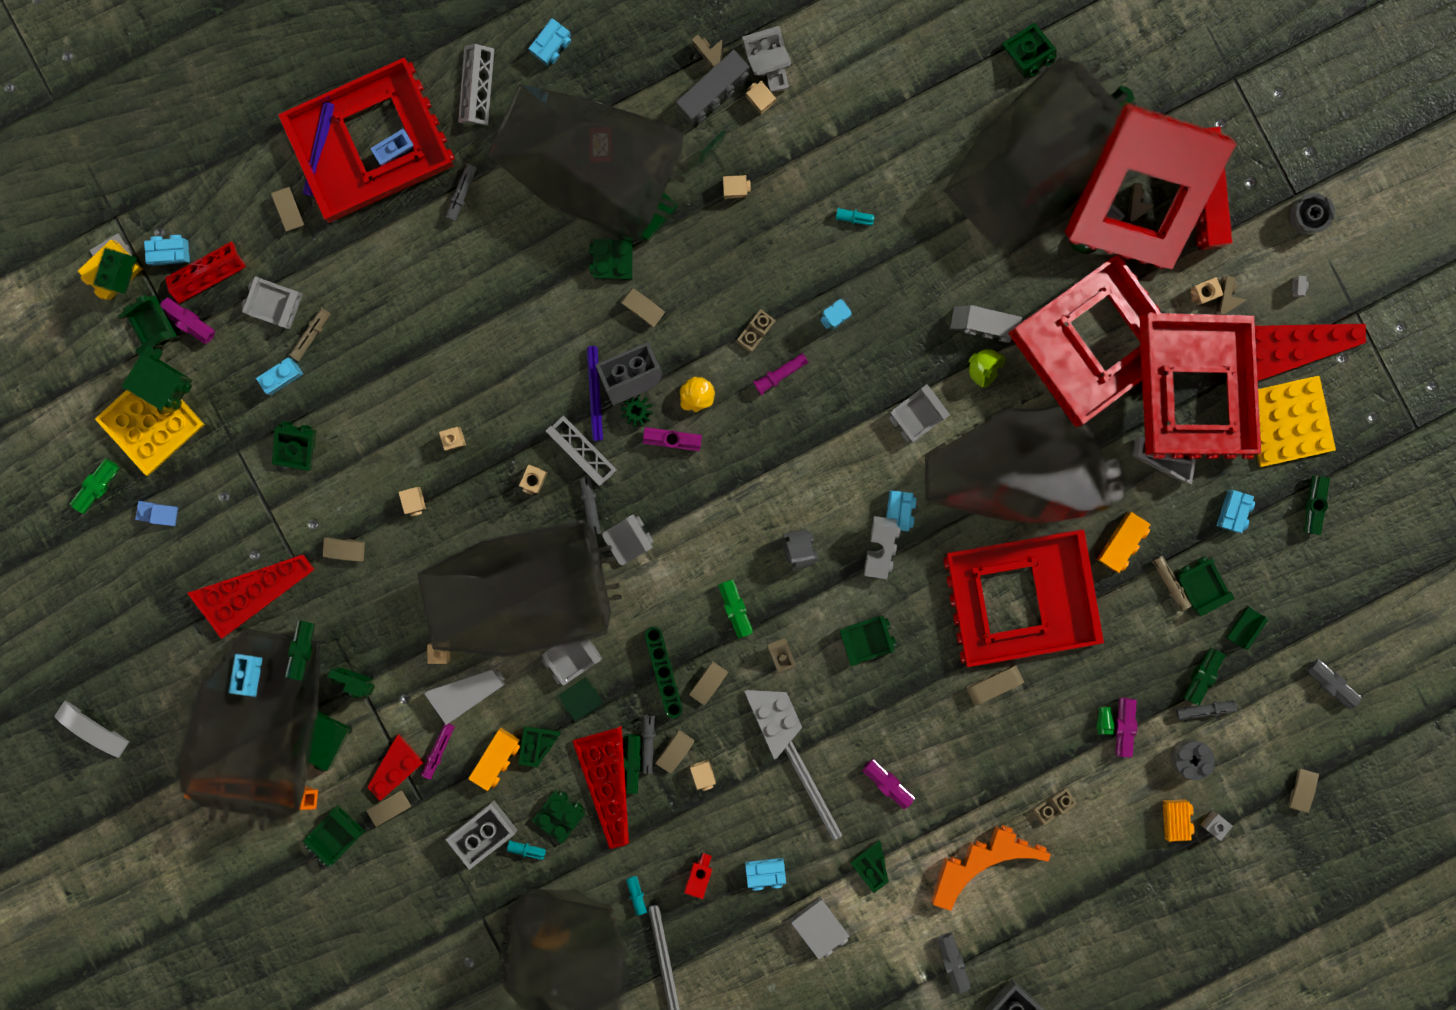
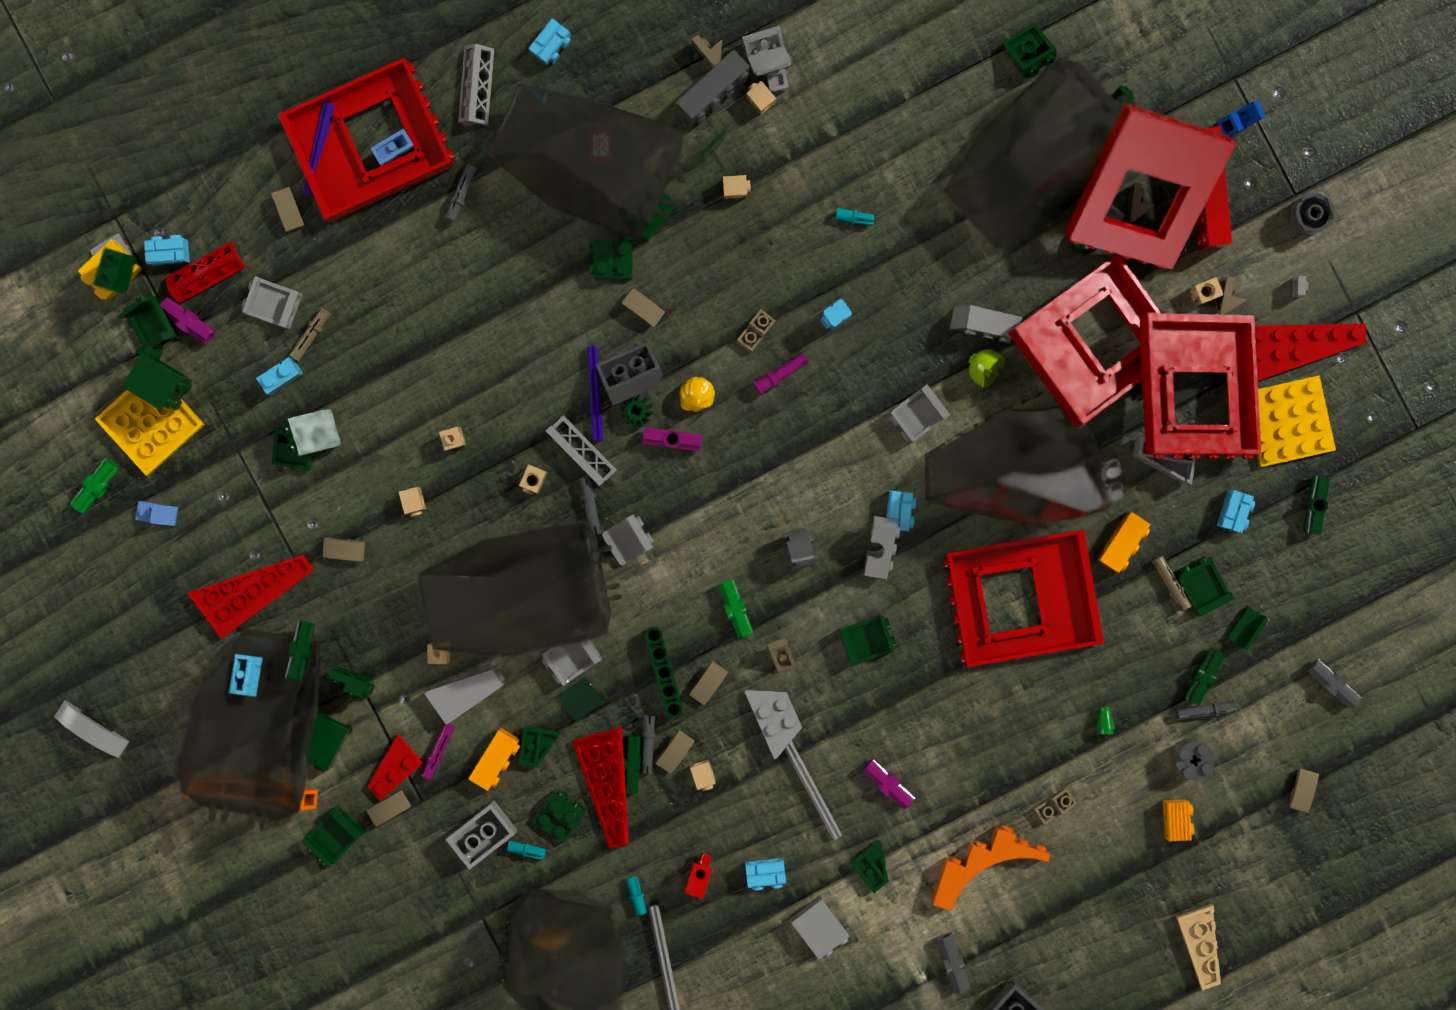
dark tan beam [966,664,1024,705] -> none
magenta piece [1114,698,1137,757] -> none
light grey brick [1200,810,1233,841] -> none
none -> panel [281,408,342,459]
none -> tan wing [1176,904,1221,990]
none -> blue brick [1217,99,1266,136]

